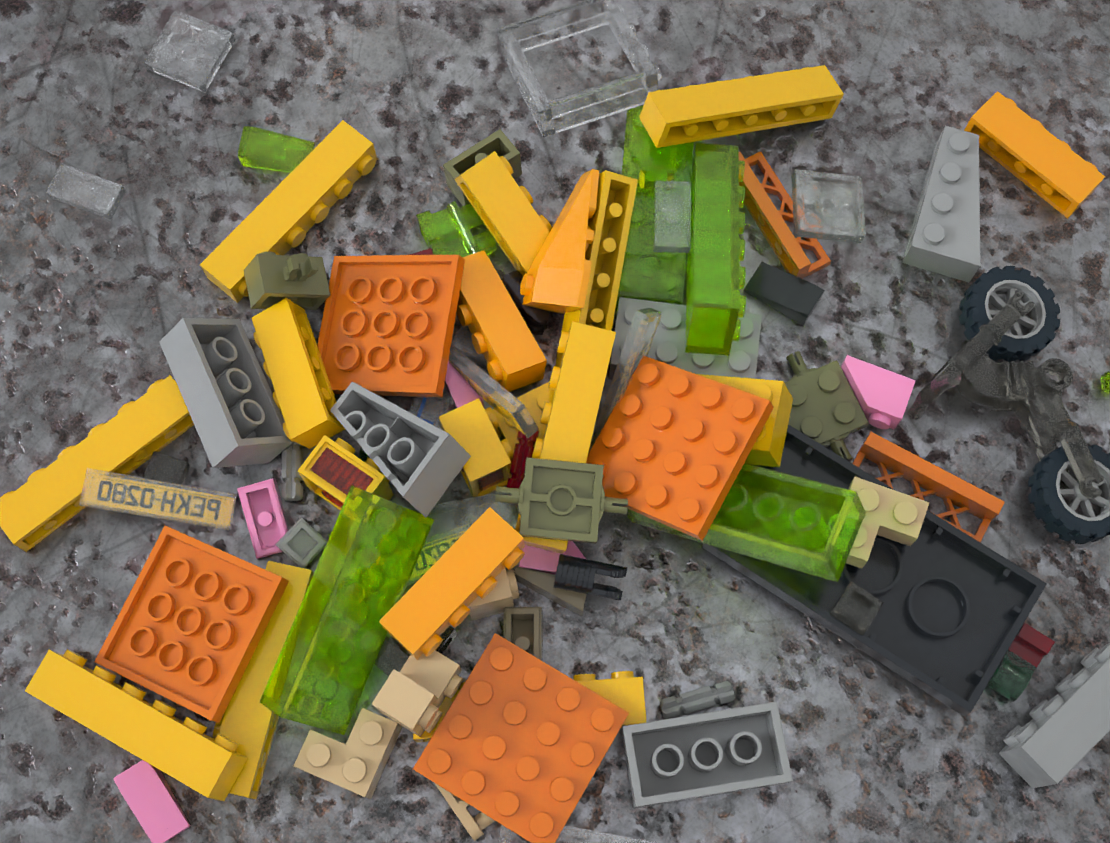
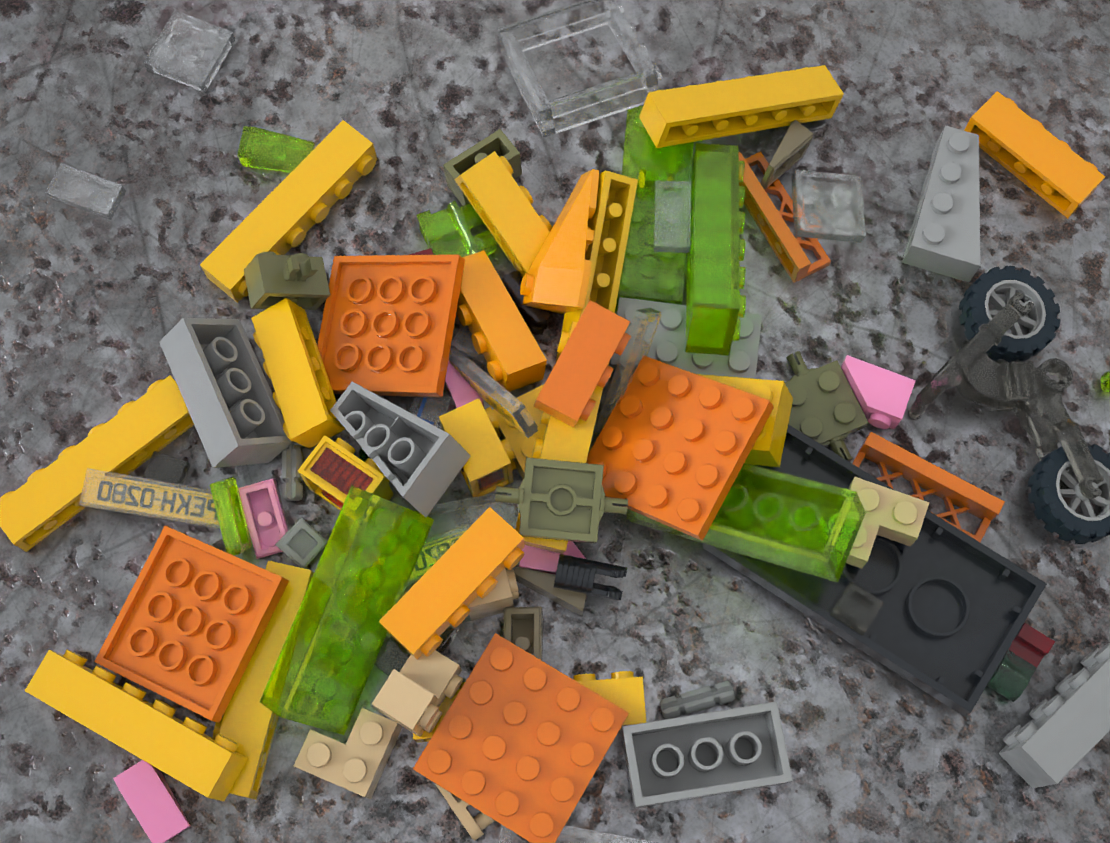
dark red axle [506,424,539,496] -> none
black slope [743,262,825,326] -> none
none -> clear neon green tile [210,477,252,556]
none -> orange brick [534,300,631,428]
none -> dark tan slope [761,120,813,189]

